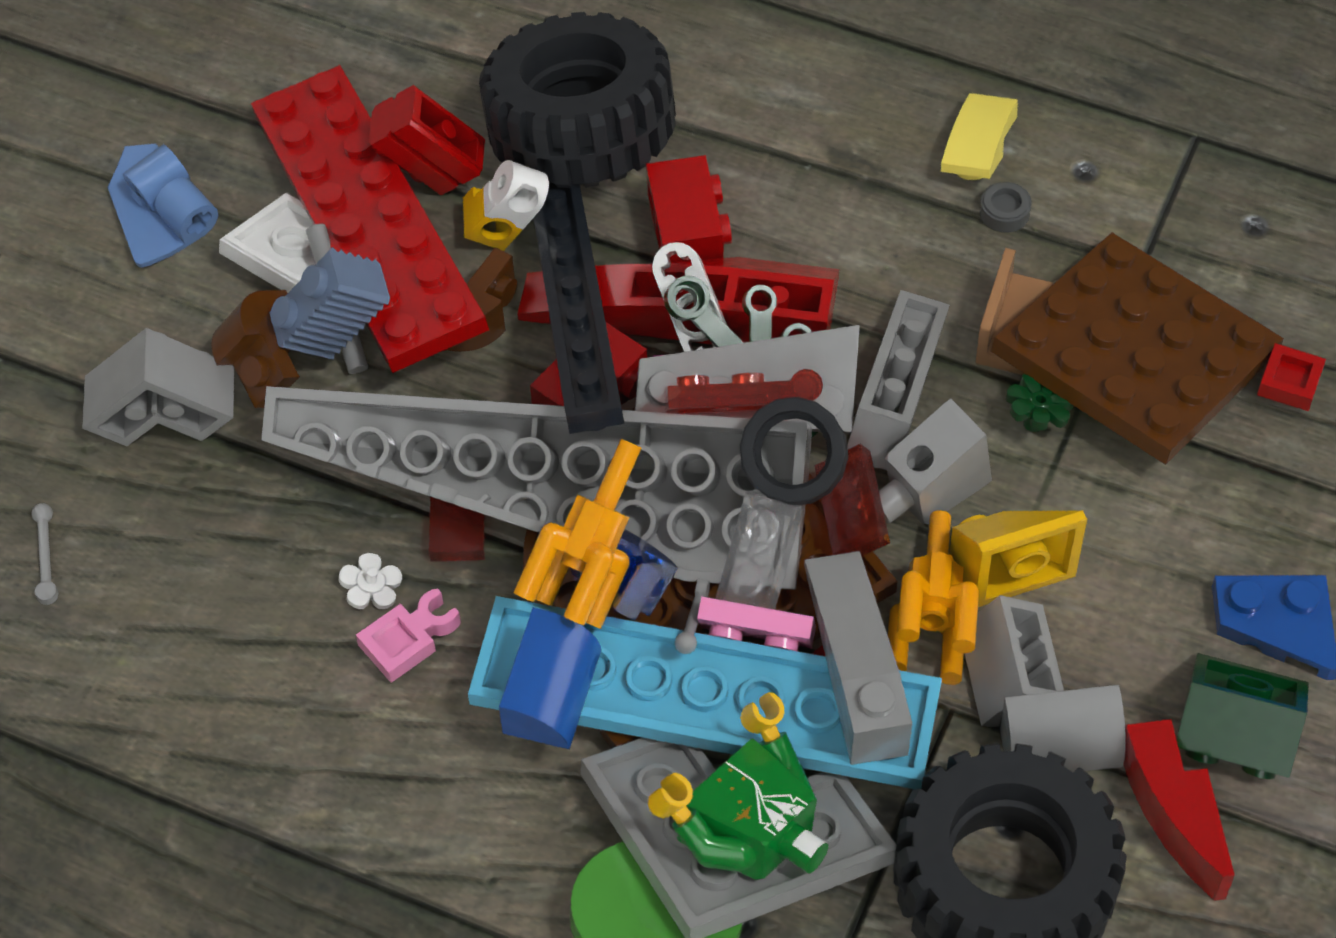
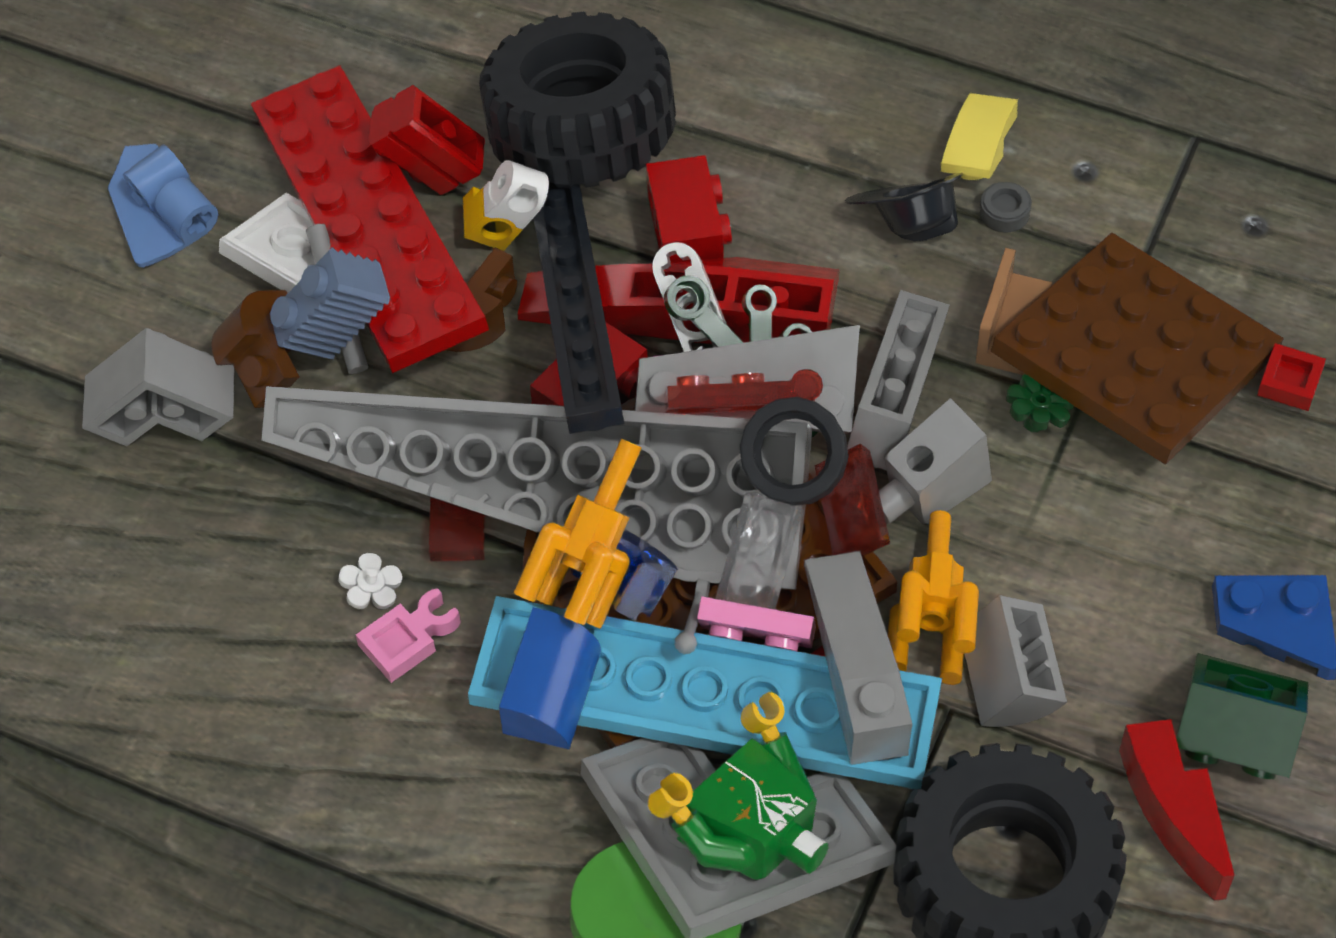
light grey hinge [31,503,59,605] -> none
yellow slope [949,510,1087,607] -> none
light grey brick [999,685,1126,772] -> none
none -> black piece [845,173,963,242]

